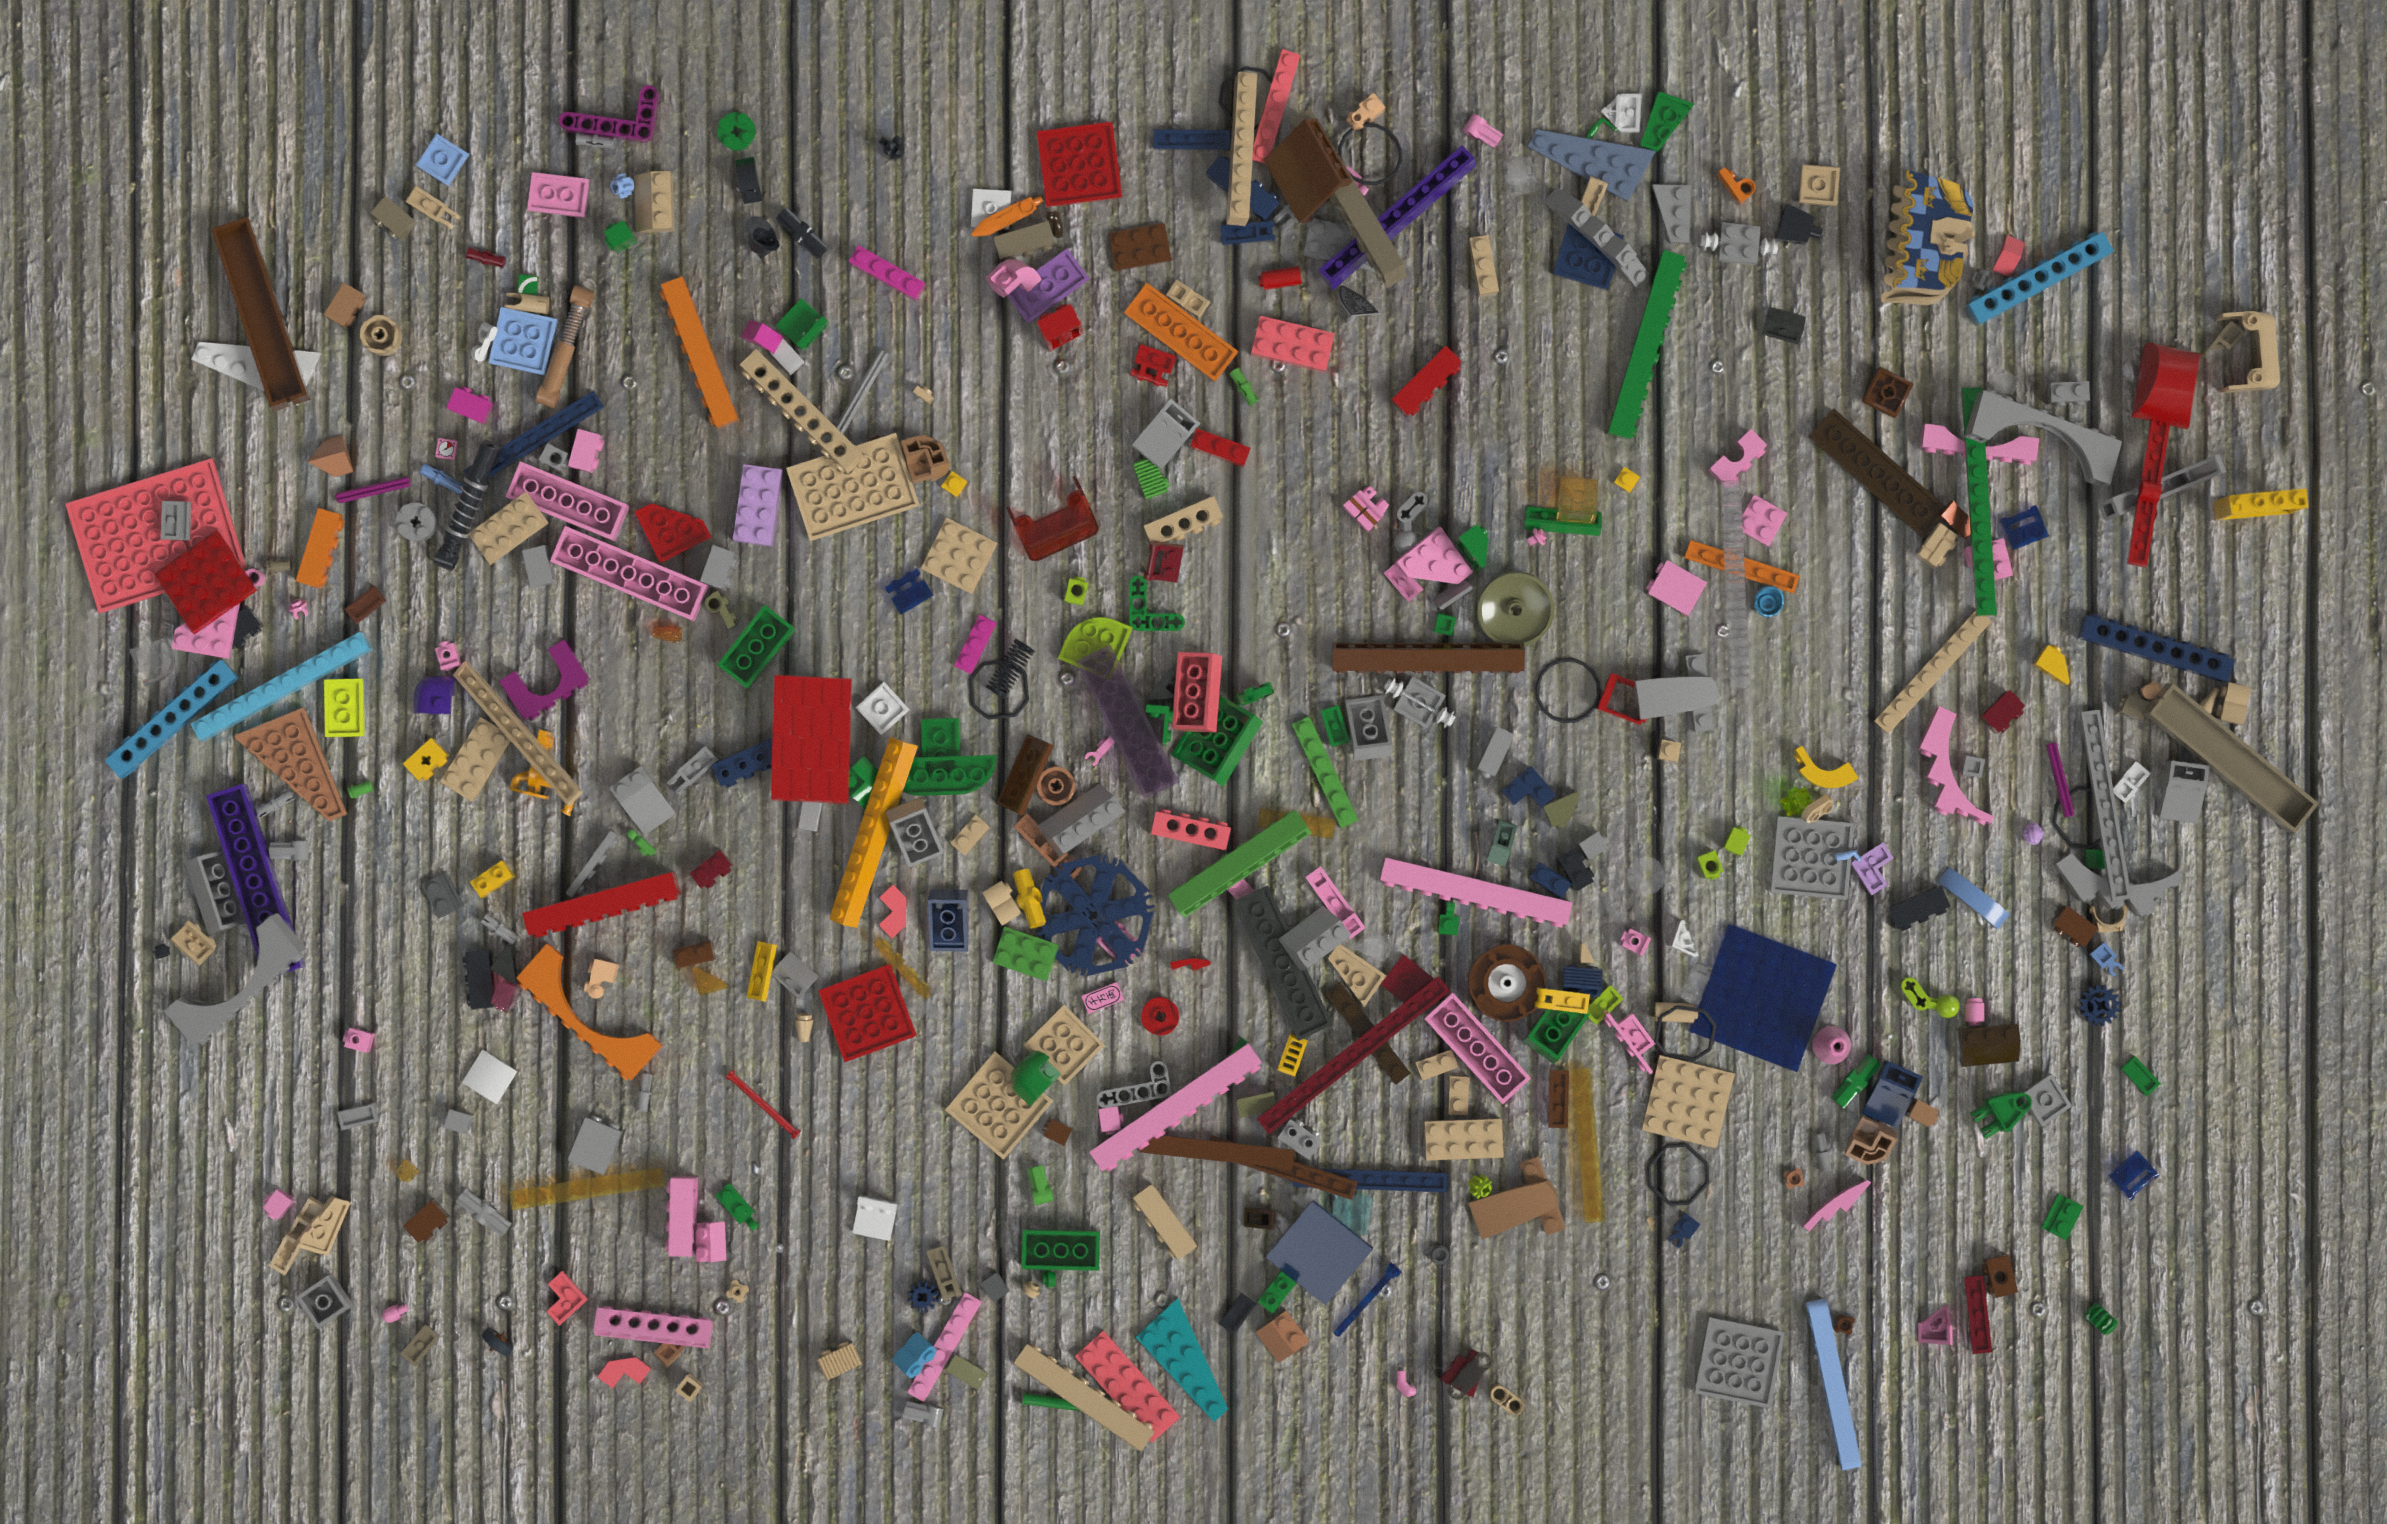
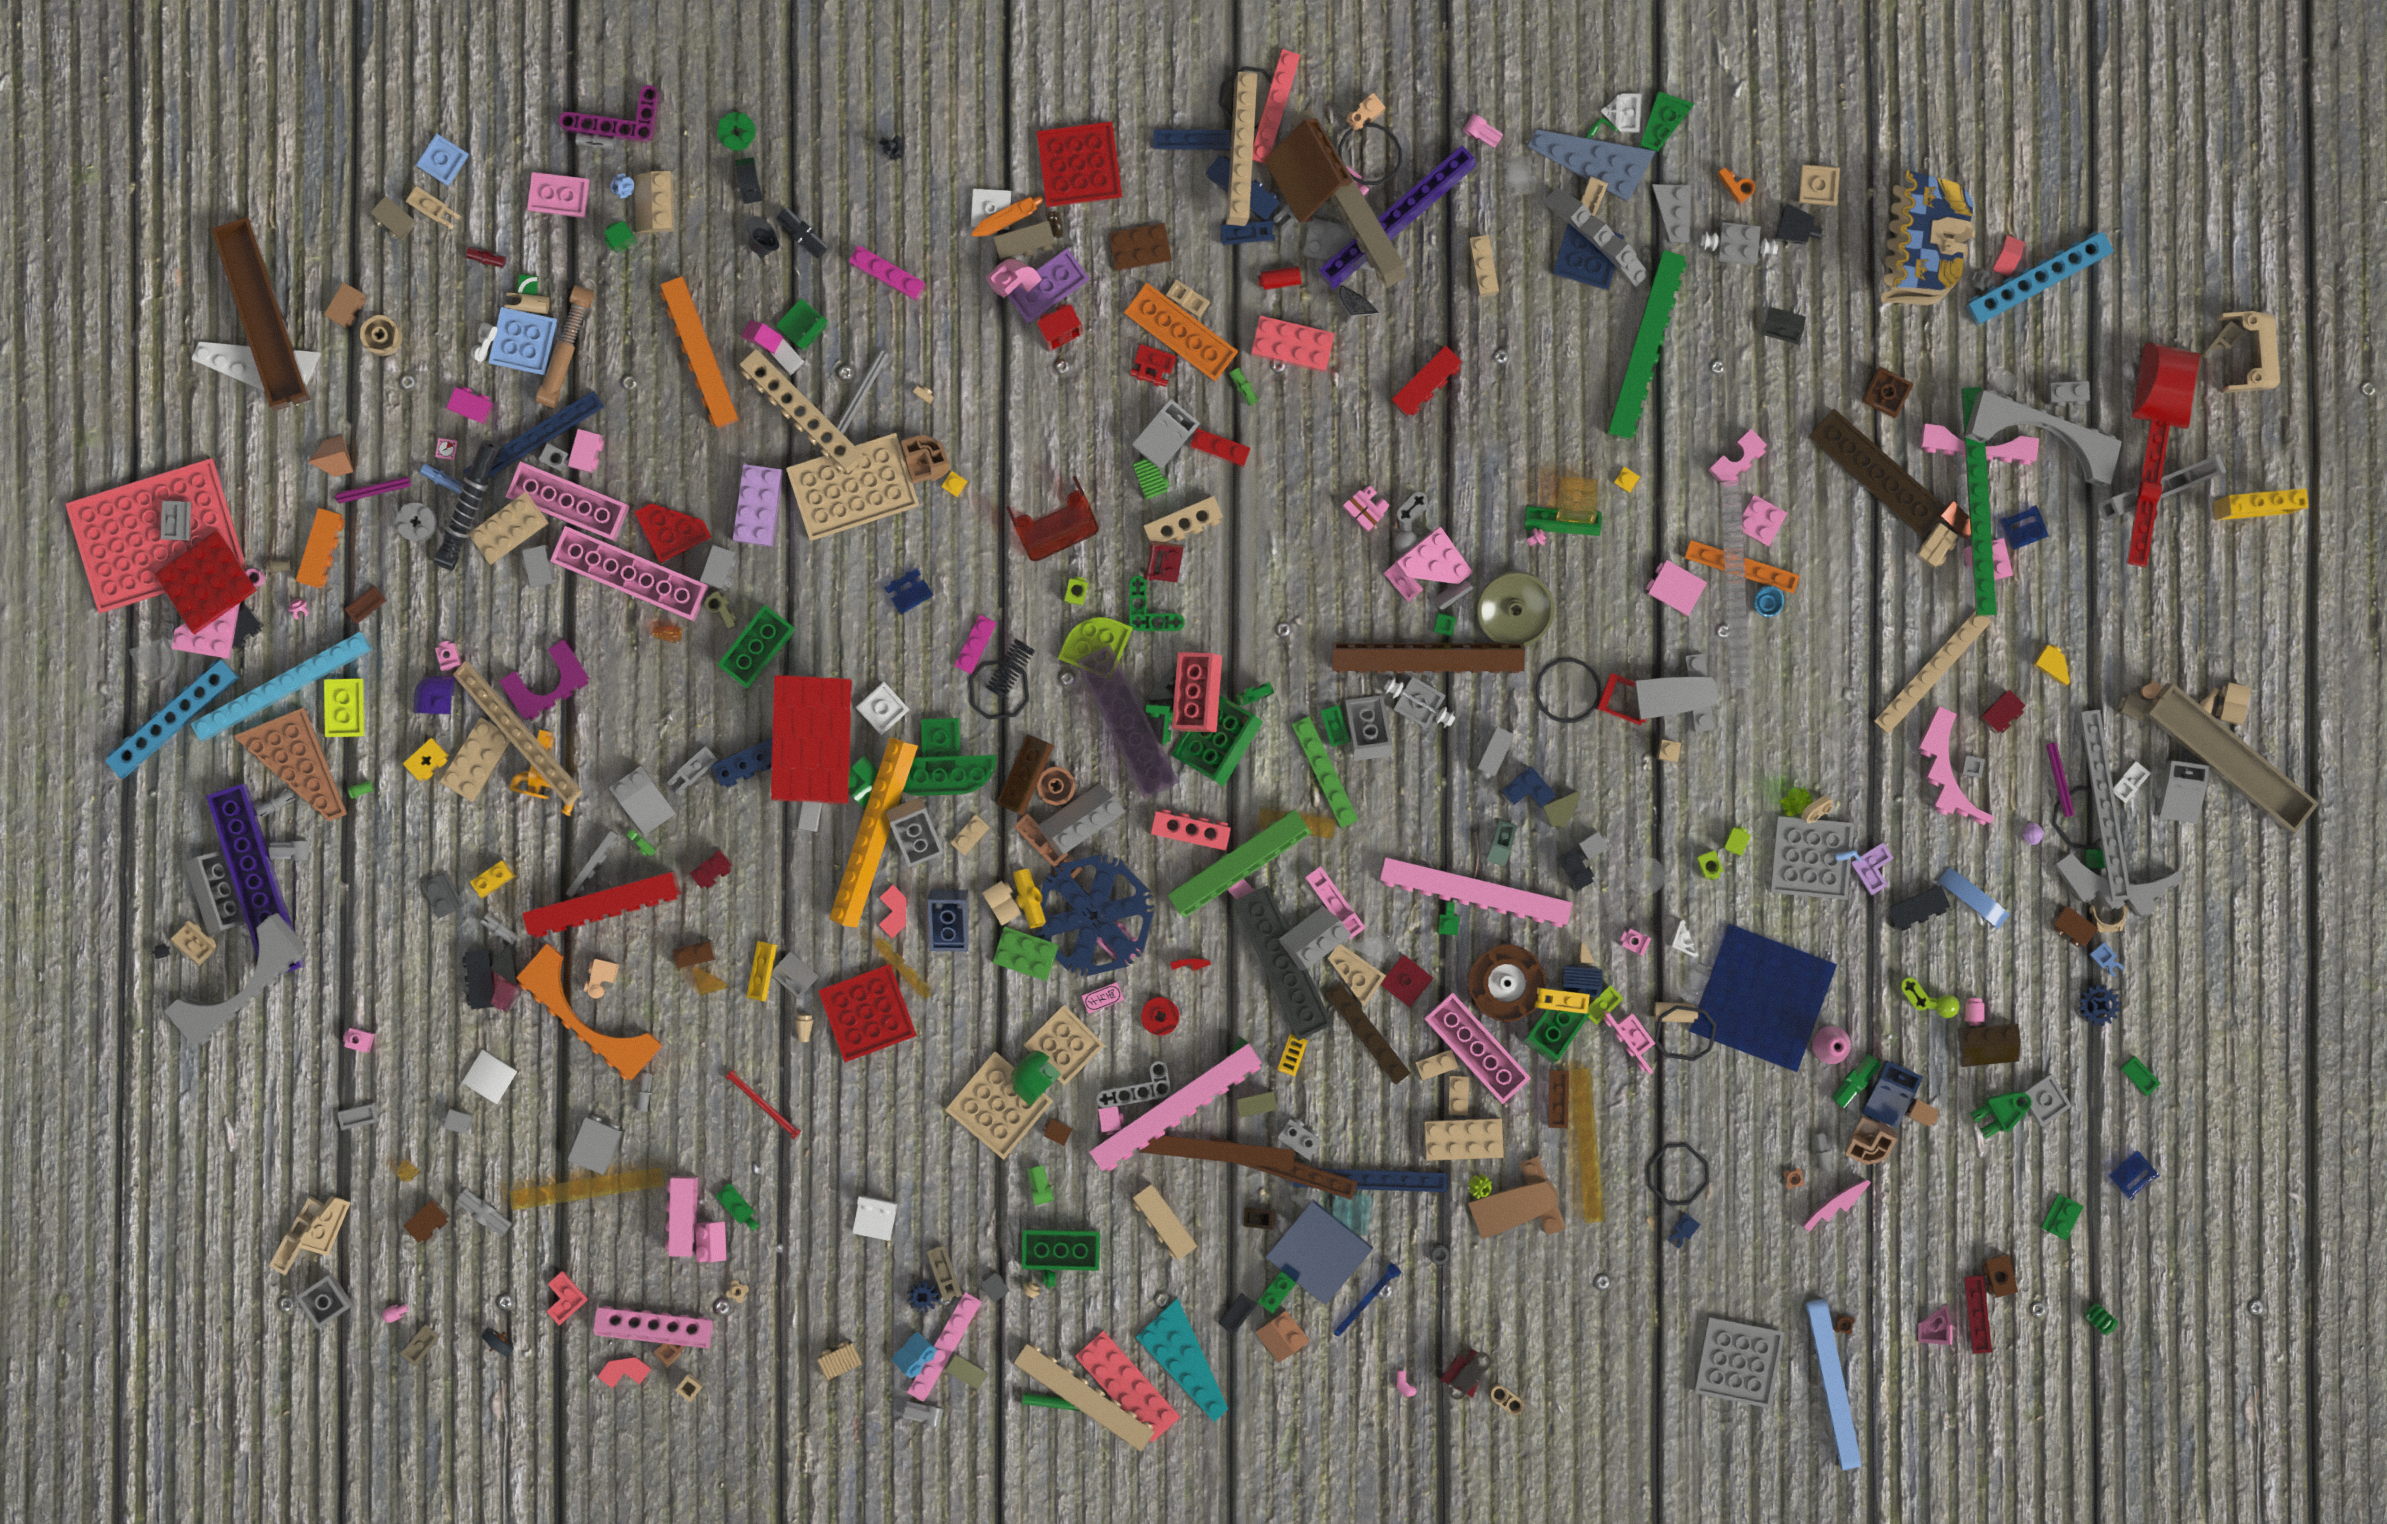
bright pink brick [263,1188,296,1220] -> none
tan plate [921,517,998,594] -> none
bright pink plate [1085,737,1115,766] -> none
dark red plate [1257,976,1450,1134] -> none
green slope [1455,524,1489,573] -> none
dark blue brick [1529,862,1572,898] -> none
tan plate [1641,1055,1735,1148] -> none
yellow arch [1793,746,1858,789] -> none
dark blue brick [2077,613,2235,683] -> none

